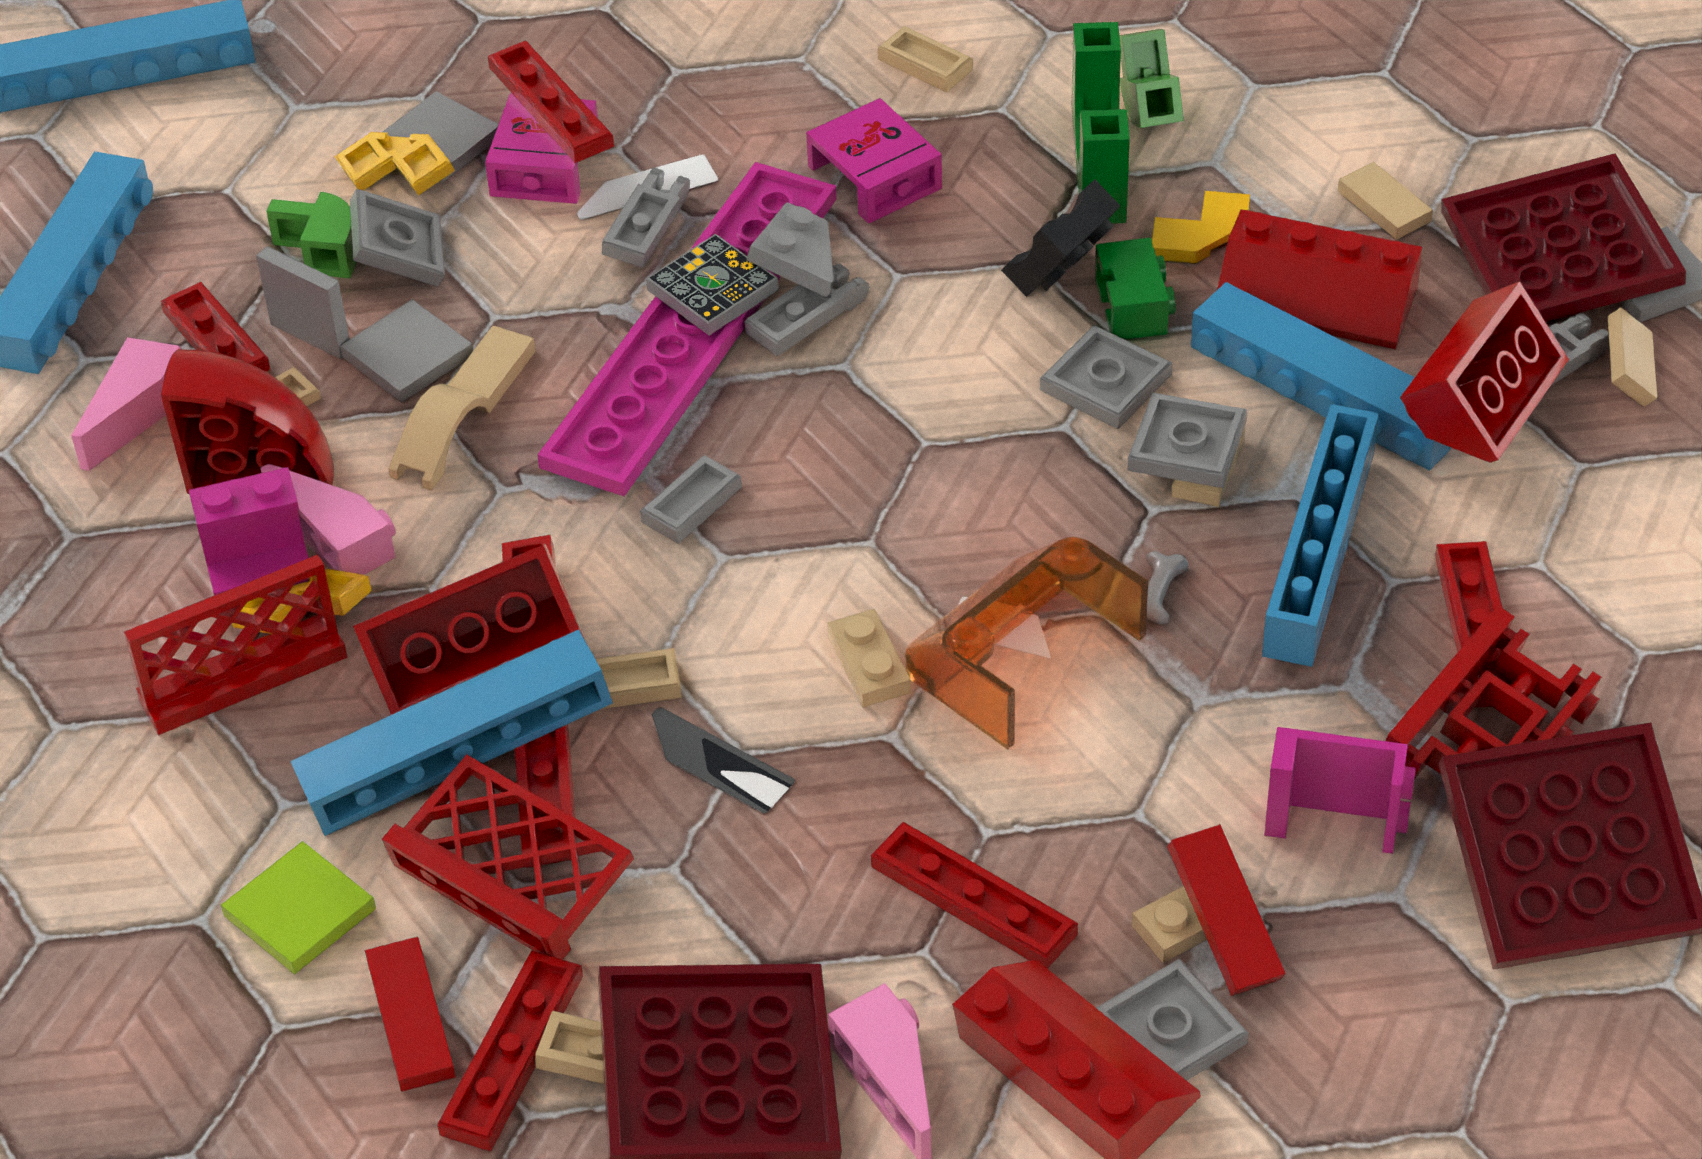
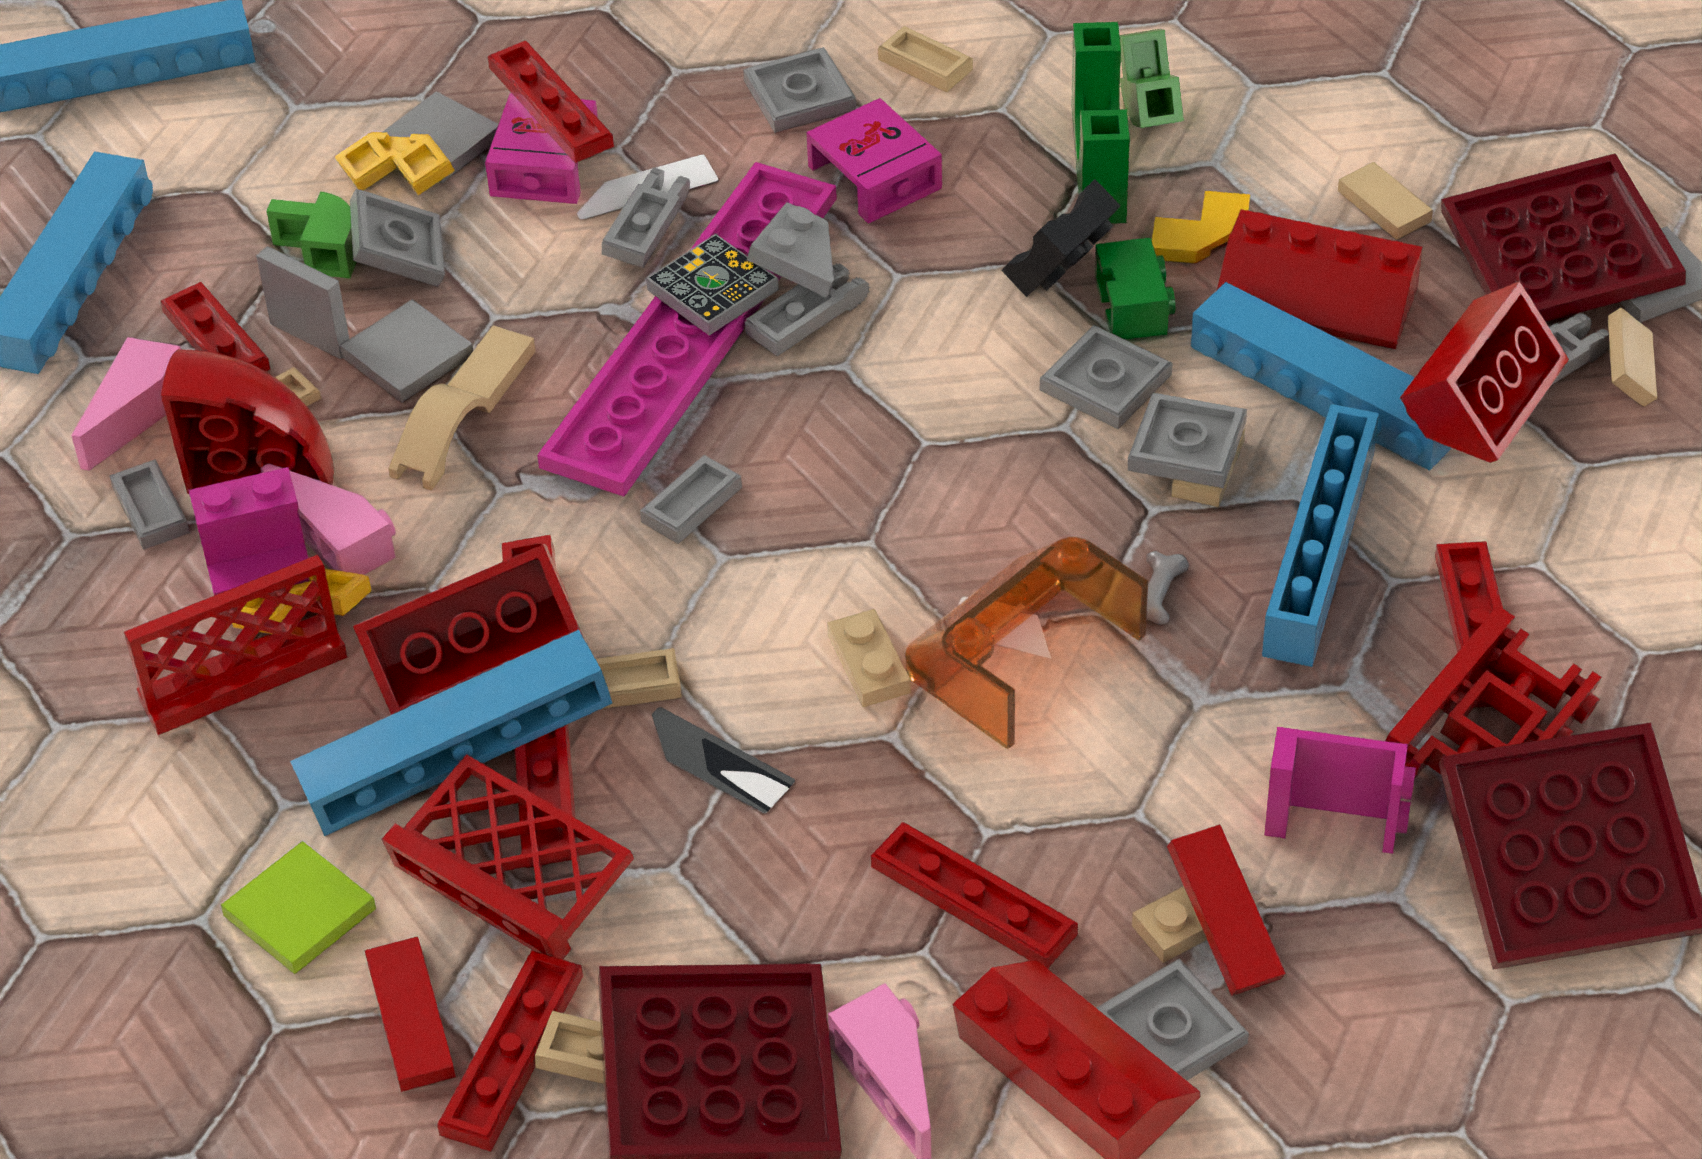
none -> light grey tile [110,459,190,550]
none -> light grey tile [743,47,856,133]

